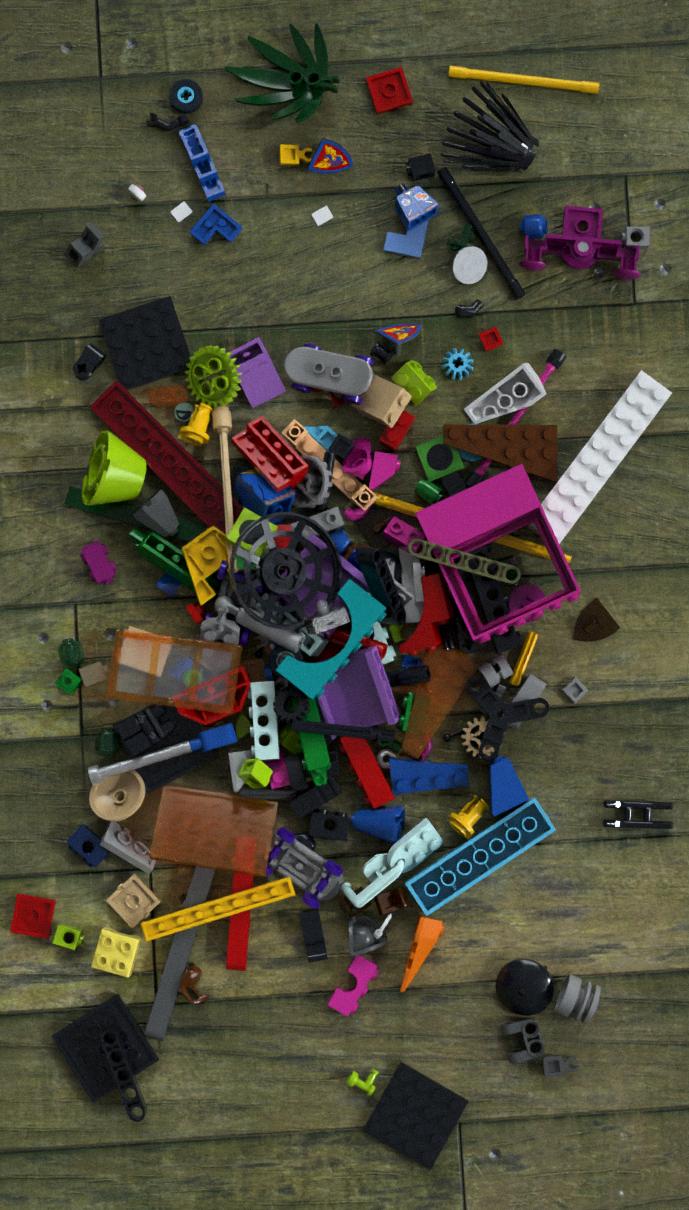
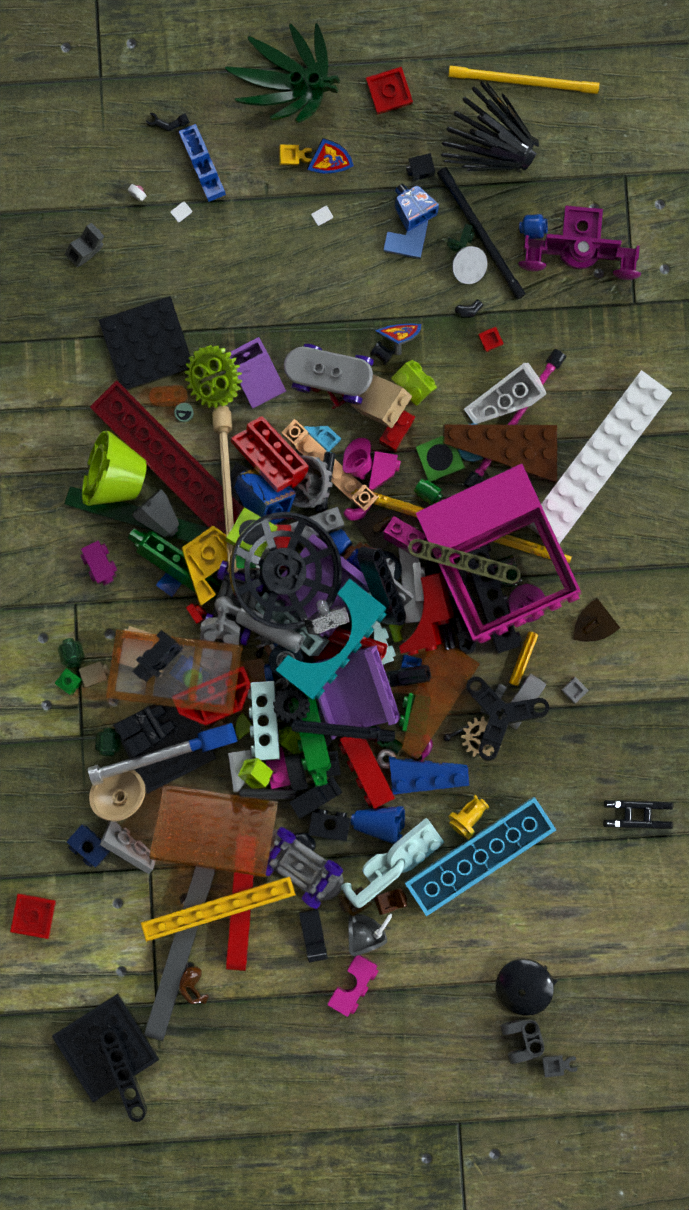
lime brick [52,923,84,950] -> none
black piece [73,343,107,381] -> none
light yellow piece [91,927,142,978] -> none
tan plate [106,873,161,929] -> none
black bush [169,79,203,114] -> none
yellow piece [178,403,213,446] -> none
blue plate [189,204,243,246] -> none
black tile [328,433,355,460] -> none
lime piece [345,1068,379,1097] -> none
black plate [362,1061,469,1170] -> none
orange wedge [400,914,445,992] -> none
black brick [440,470,467,498] -> none
medium azure gear [441,348,474,381] -> none
light grey wheel [477,653,513,688] -> none
blue slope [488,755,529,817] -> none
light grey wheel [555,974,601,1025] -> none
light grey brick [621,227,650,250] -> none
none -> black hips [133,630,183,682]

